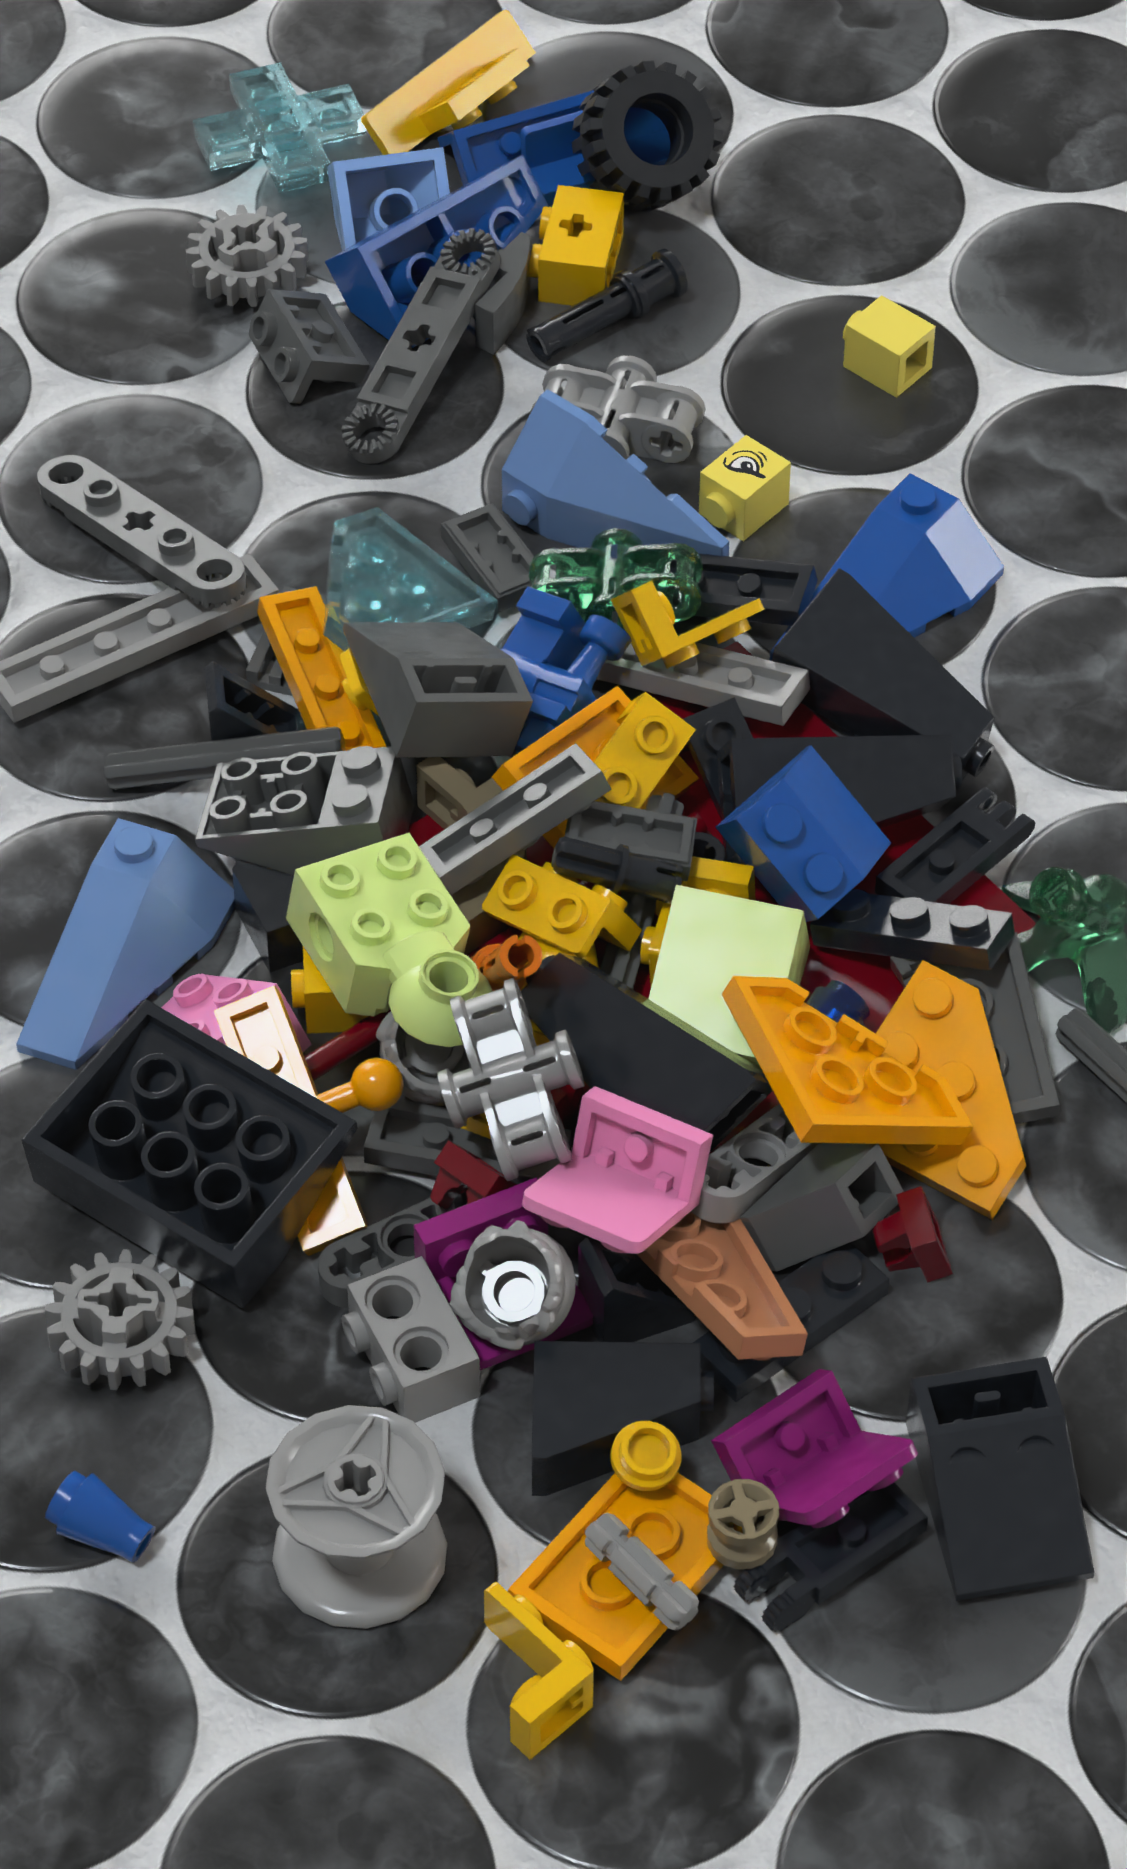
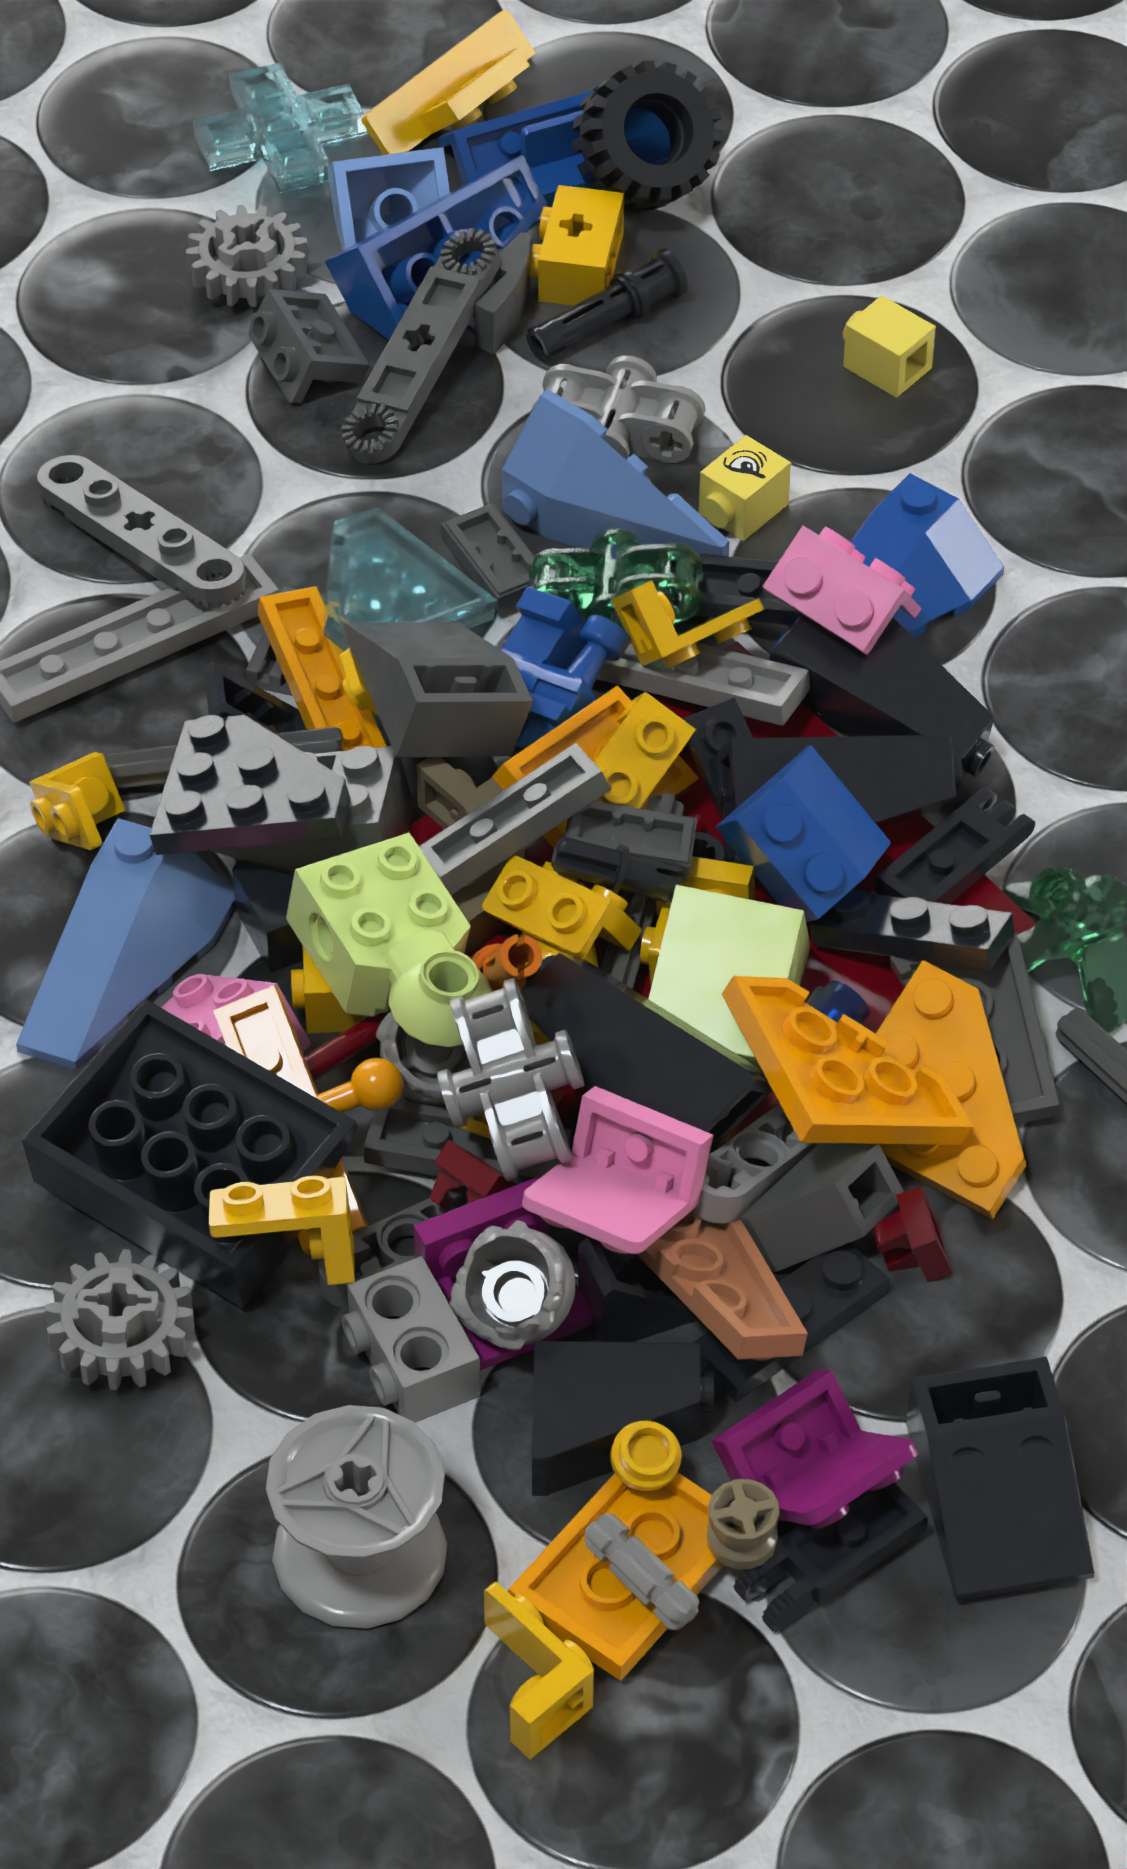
blue cone [45,1471,155,1563] -> none
none -> yellow bracket [29,752,125,850]
none -> plate [150,715,351,855]
none -> yellow bracket [209,1176,355,1285]
none -> bright pink bracket [763,525,922,655]

